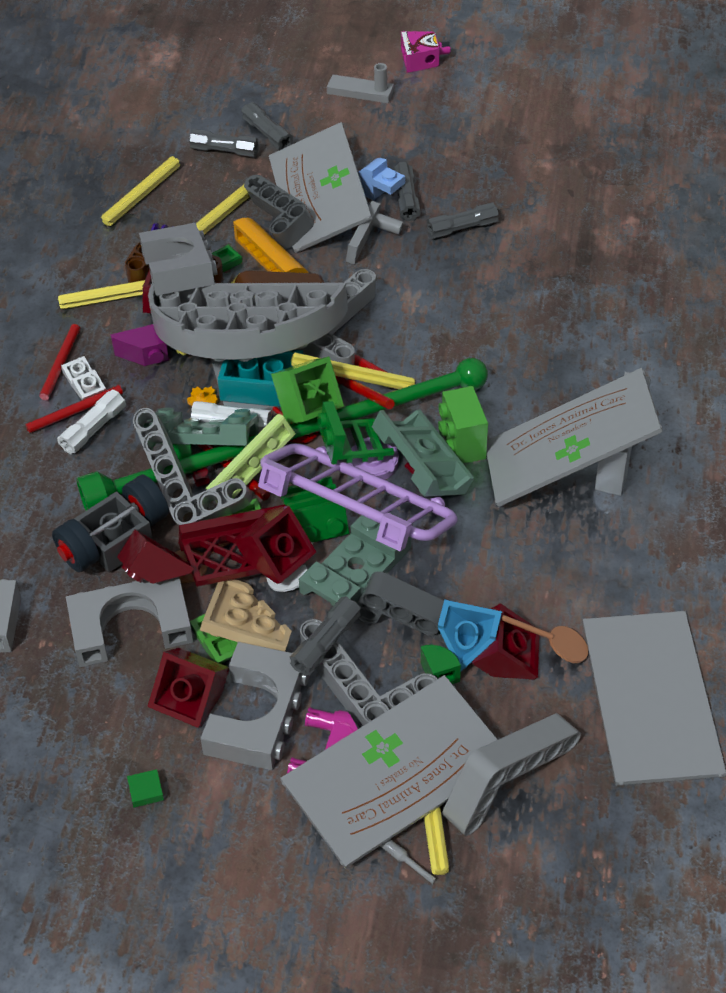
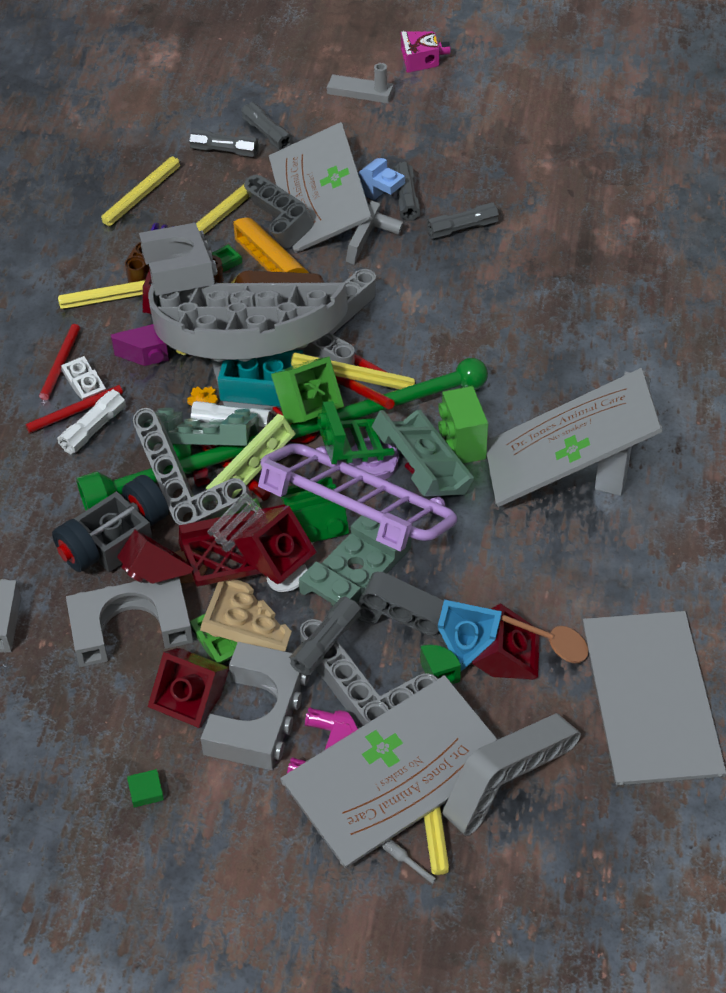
none -> clear tile [207,493,264,552]

